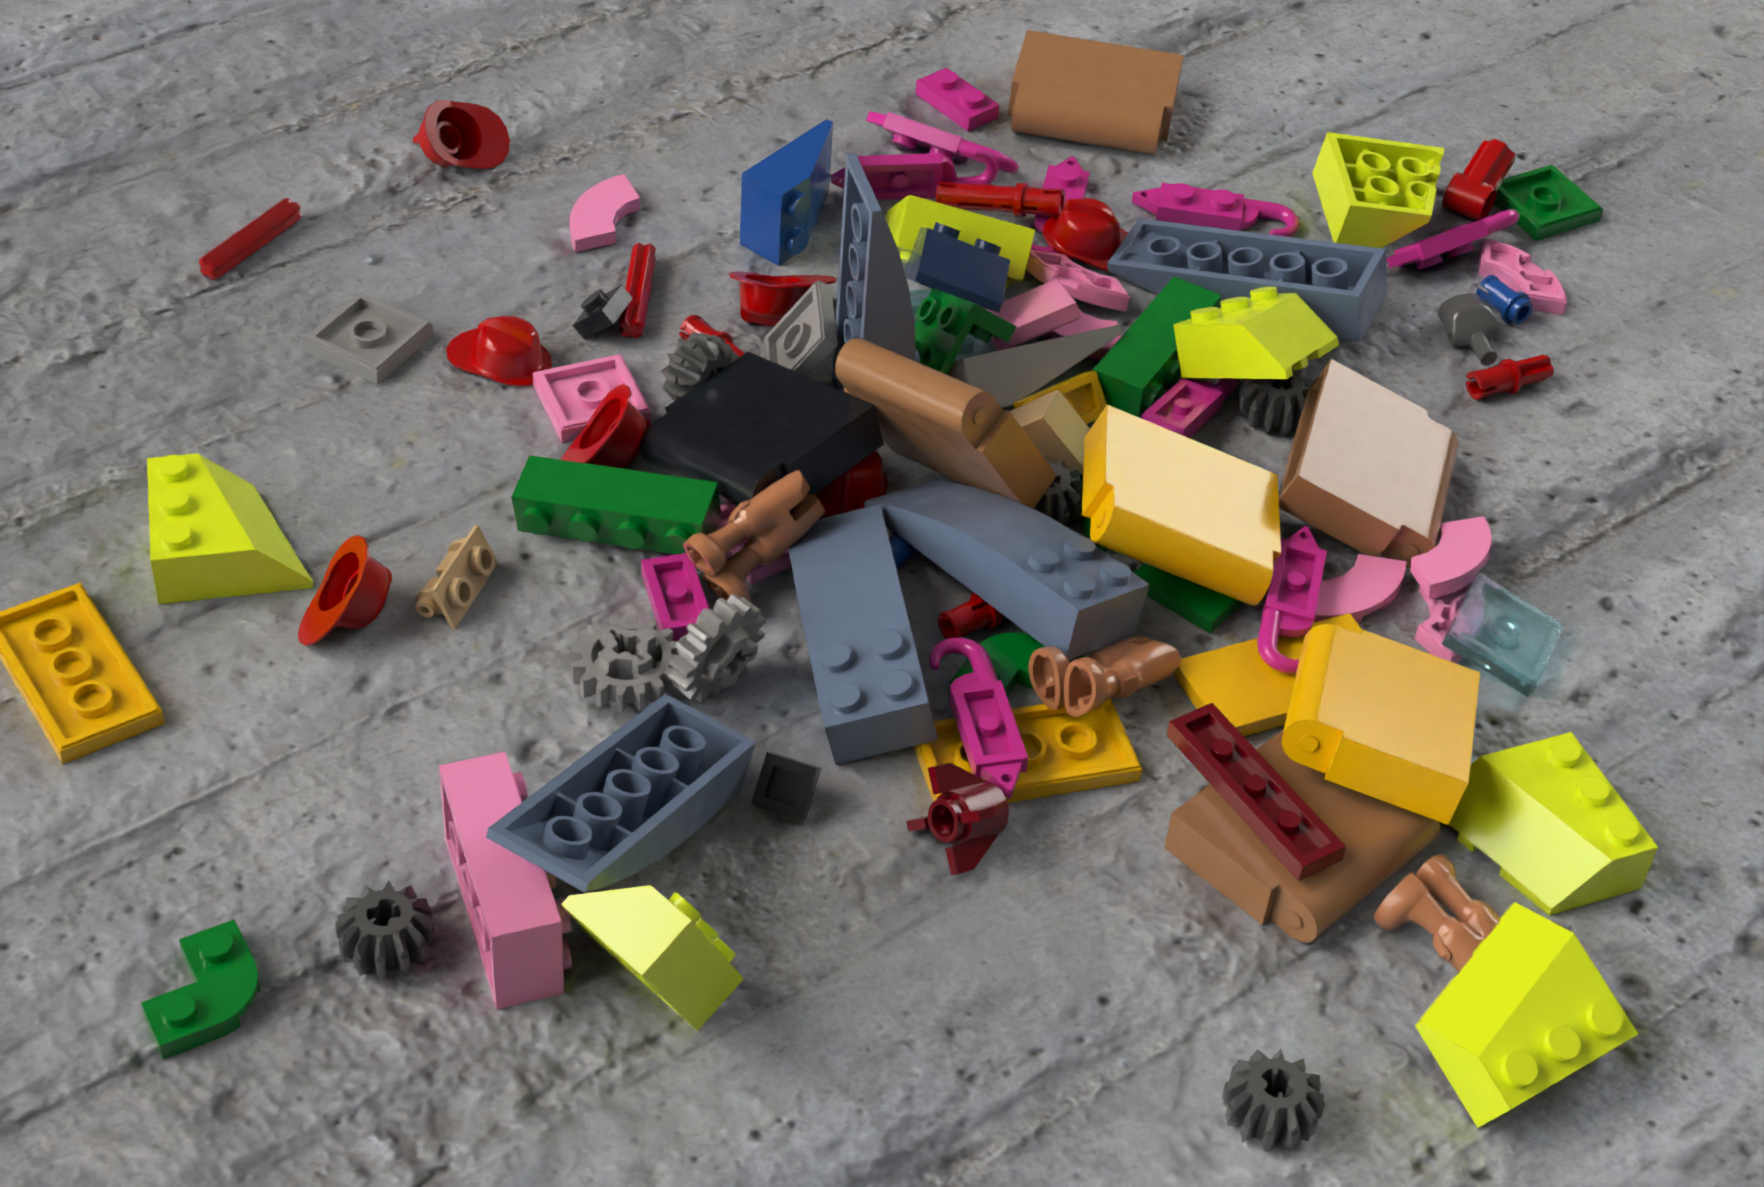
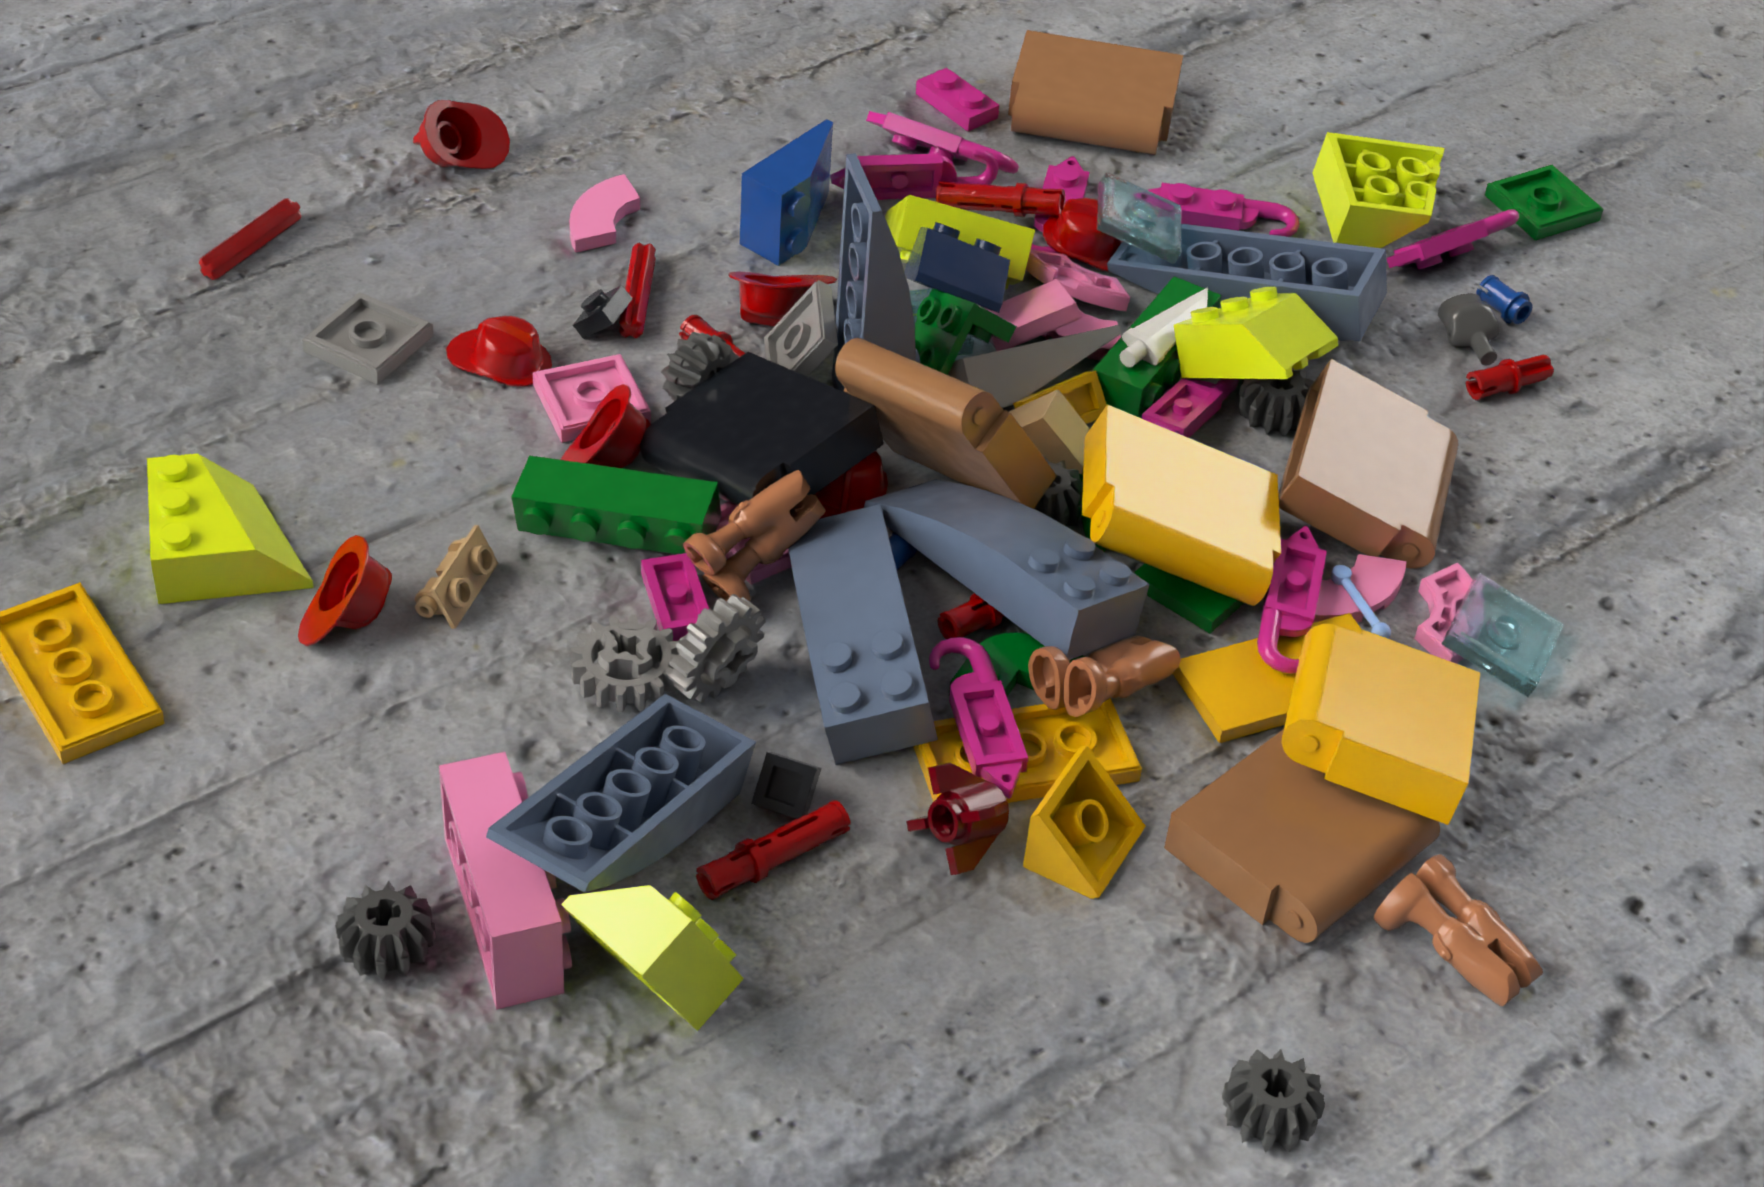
green plate [141,919,260,1060] -> none
dark red plate [1166,703,1346,881] -> none
bright pink tile [1410,516,1492,599] -> none
neon yellow wedge [1415,902,1638,1128] -> none
red piece [1442,138,1516,221] -> none
neon yellow wedge [1449,732,1658,916] -> none
bright pink tile [1478,239,1567,315] -> none
none -> red pin [696,800,851,900]
none -> yellow slope [1023,745,1146,899]
none -> clear light blue tile [1097,173,1182,264]
none -> white bar [1120,287,1208,367]
none -> light blue hinge [1331,565,1391,638]

